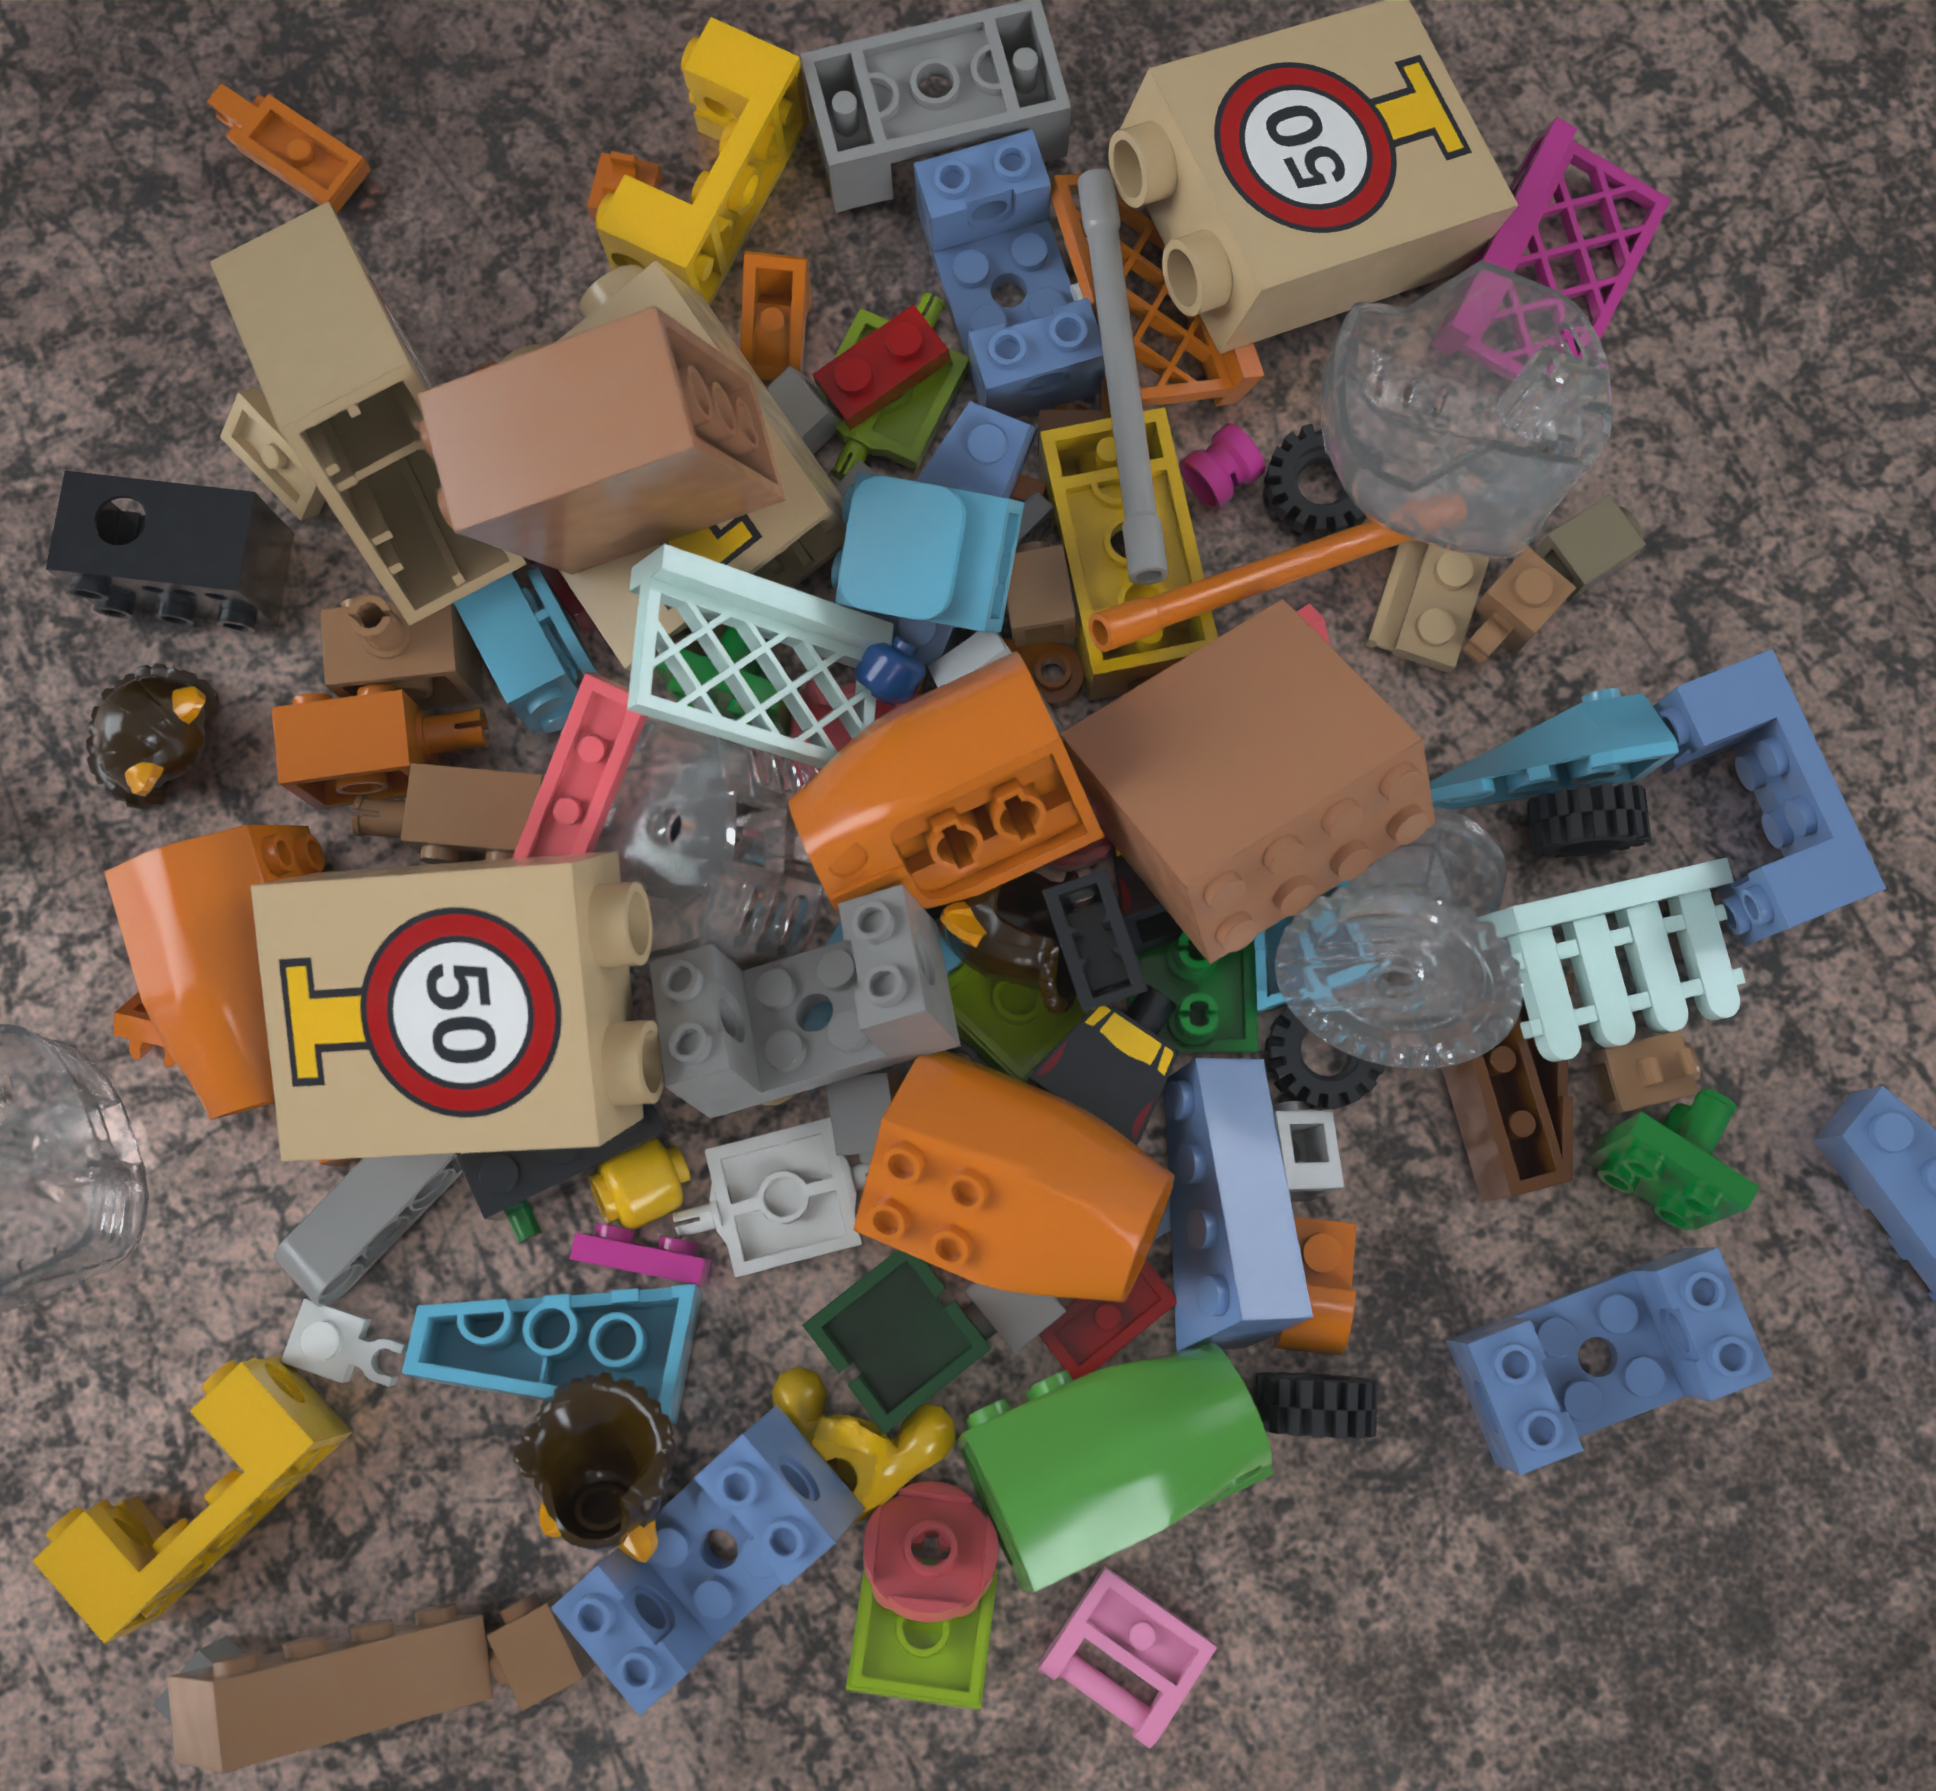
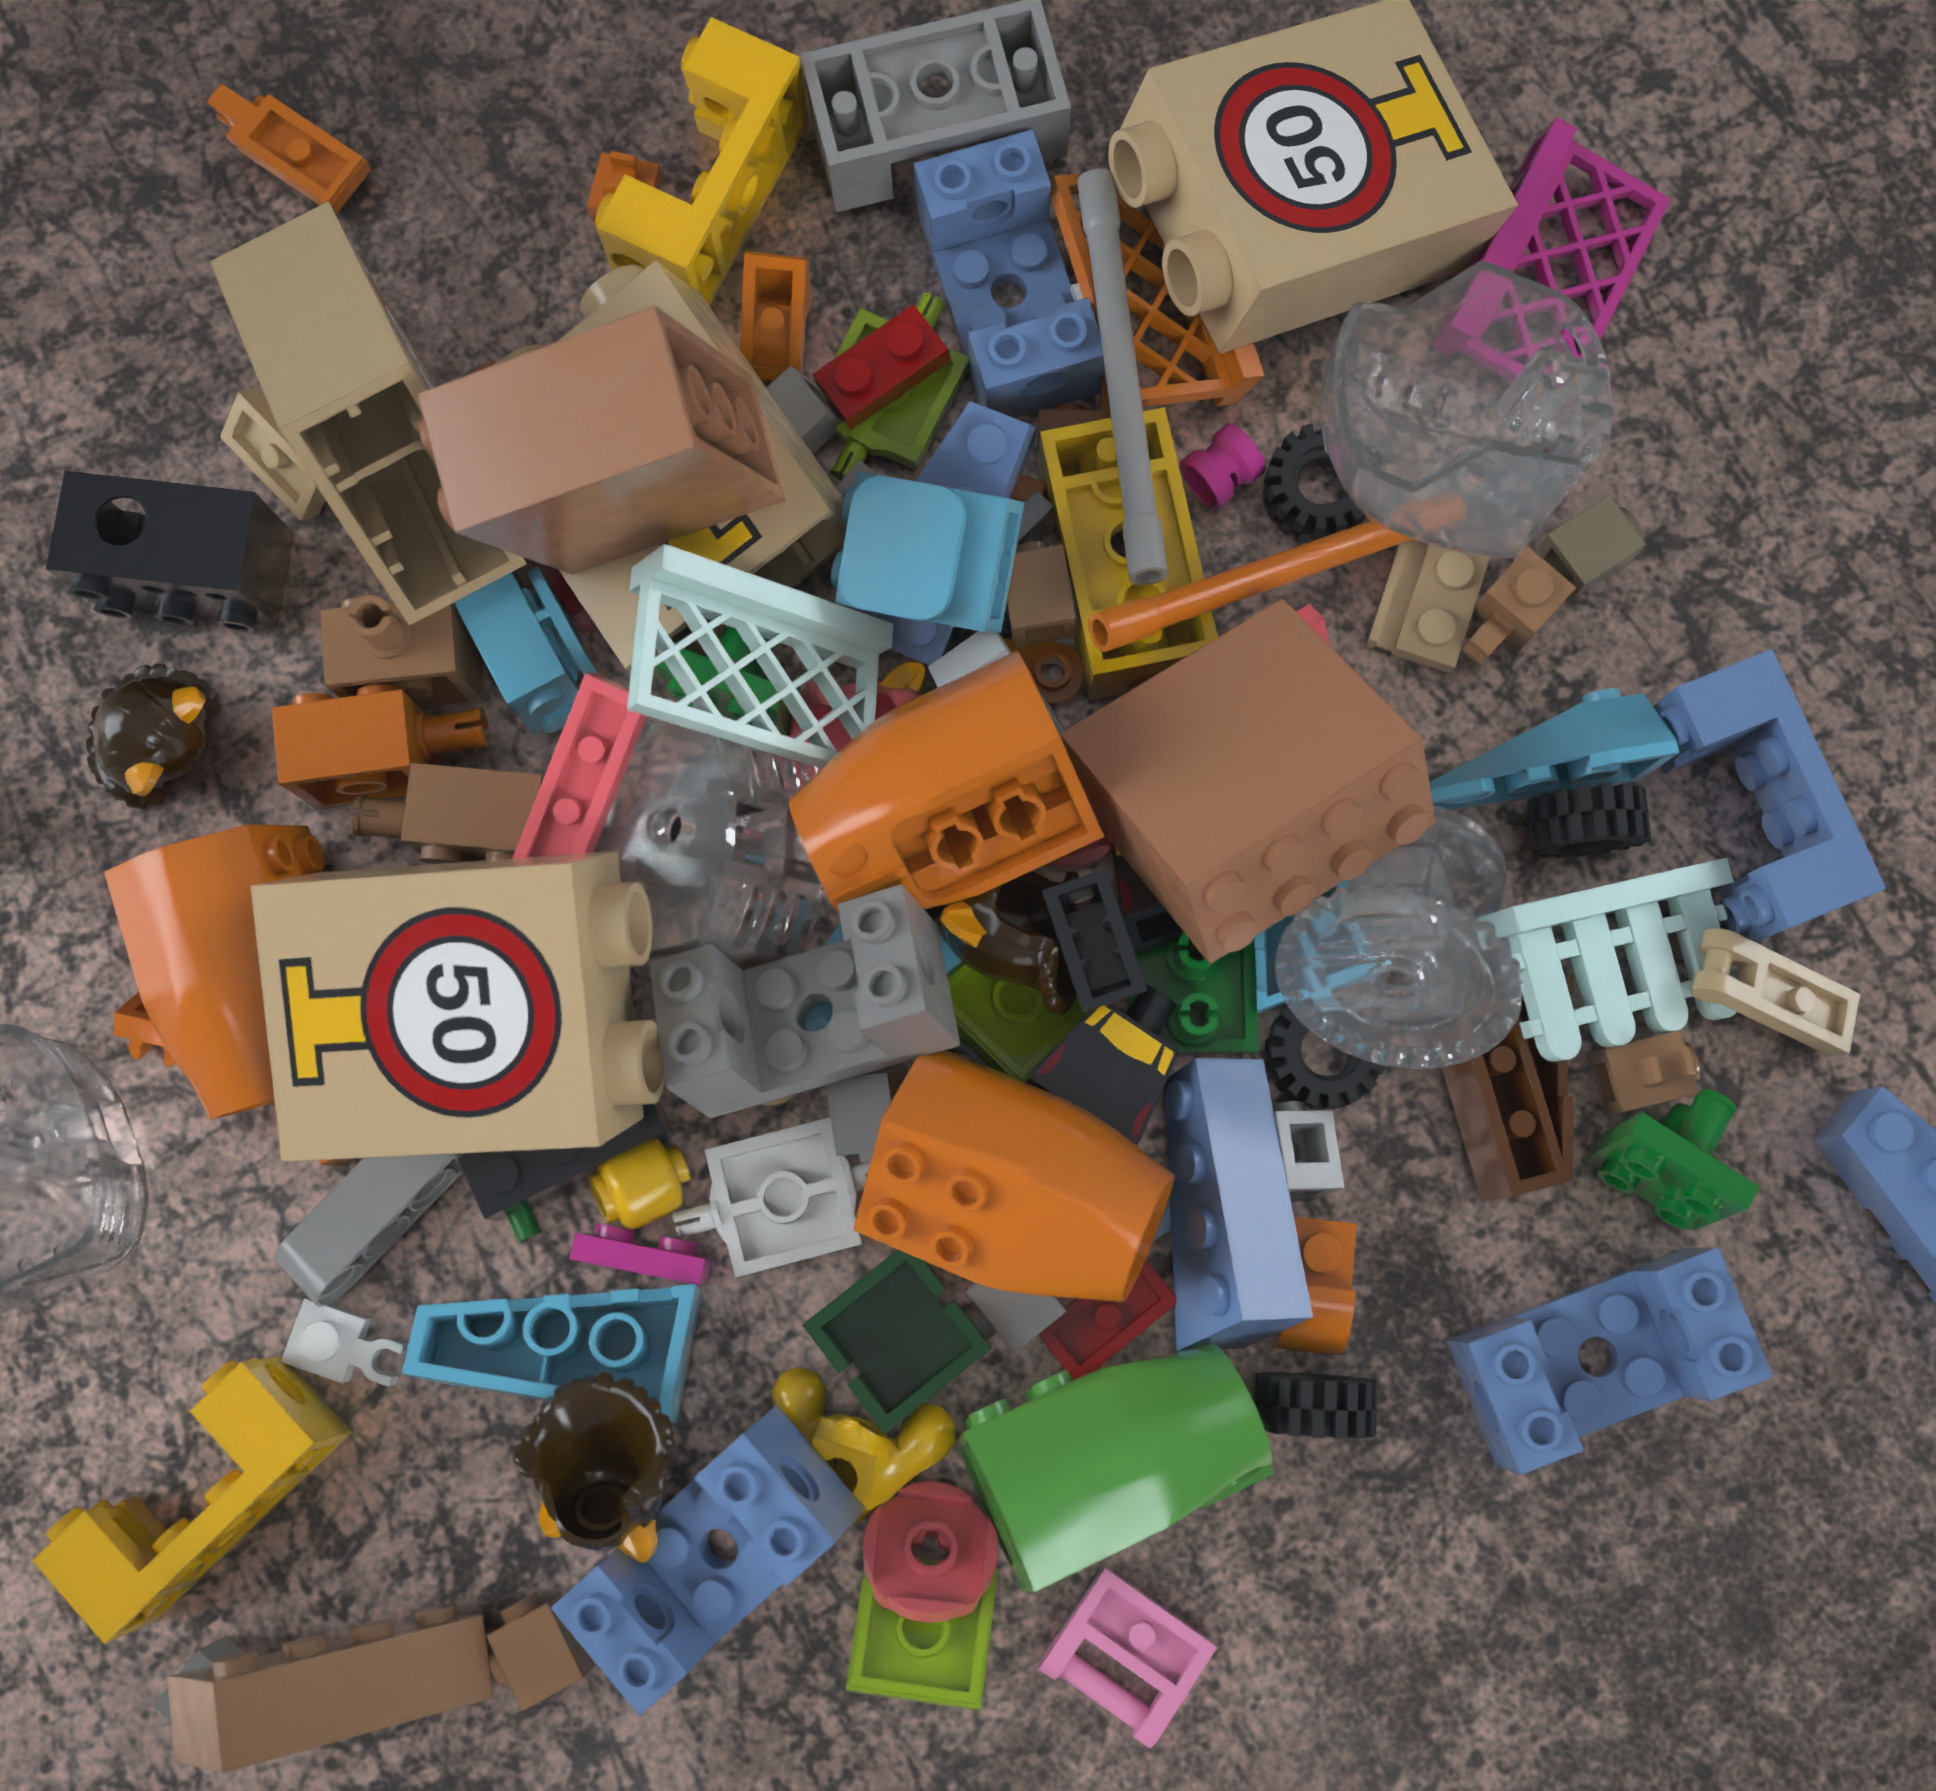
blue piece [855,635,926,706] -> none
none -> tan plate [1691,928,1860,1057]

